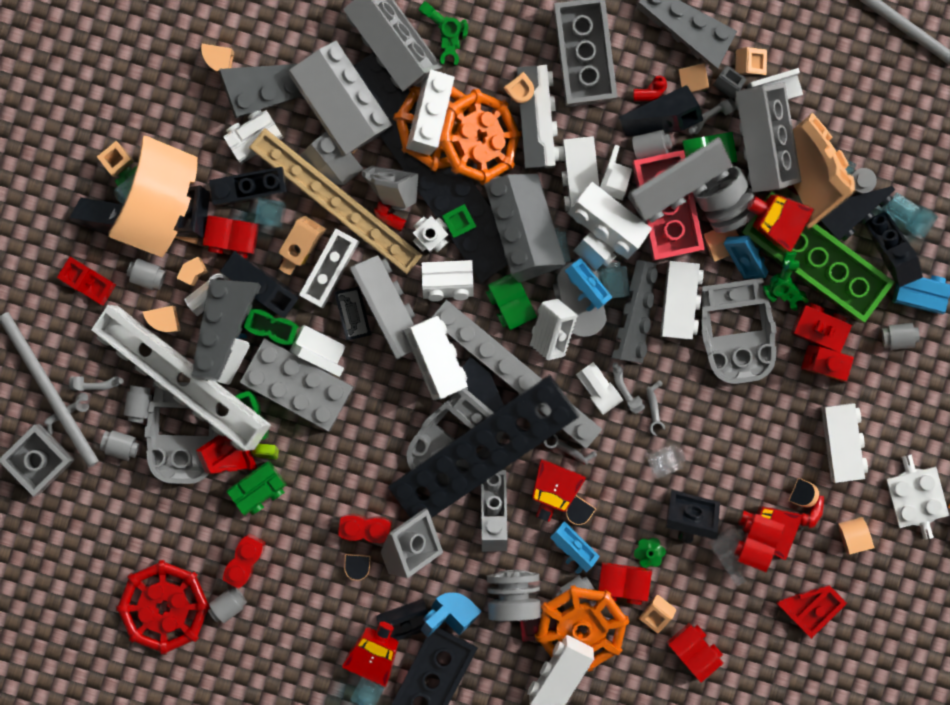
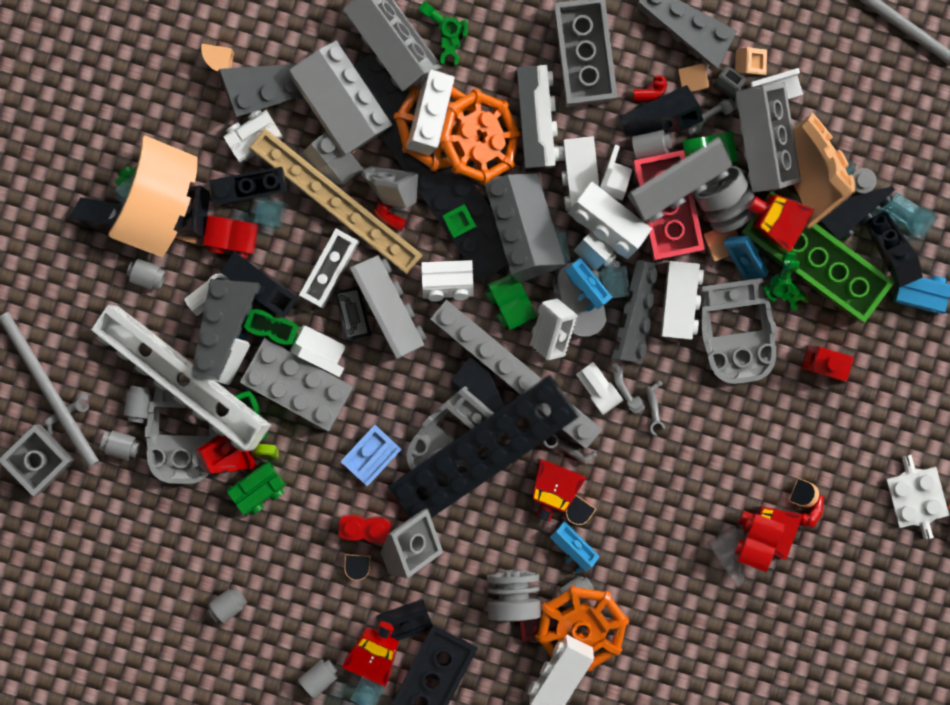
red slope [57,256,117,306] -> none
light grey piece [69,376,124,391] -> none
light nougat brick [97,141,134,178] -> none
red plate [116,560,211,655] -> none
light nougat brick [143,306,181,332] -> none
light nougat piece [177,257,208,286] -> none
red brick [223,534,265,589] -> none
light nougat torso [278,216,326,275] -> none
white brick [404,316,468,400] -> none
white brick [413,216,449,253] -> none
dark azure brick [421,593,482,637] -> none
light grey slope [481,470,507,552] -> none
light nougat tile [504,72,534,103] -> none
red brick [597,562,652,605] -> none
green plant [634,537,666,568] -> none
light nougat slope [638,595,676,634] -> none
clear arch [645,444,686,479] -> none
black tile [666,490,720,543] -> none
red brick [666,623,724,683] -> none
red wing [776,585,847,639] -> none
red brick [790,303,852,353] -> none
white brick [821,403,868,483] -> none
light nougat brick [838,517,874,554] -> none
light grey brick [882,323,920,350] -> none
none -> light grey brick [298,659,338,698]
none -> light blue plate [340,425,402,486]

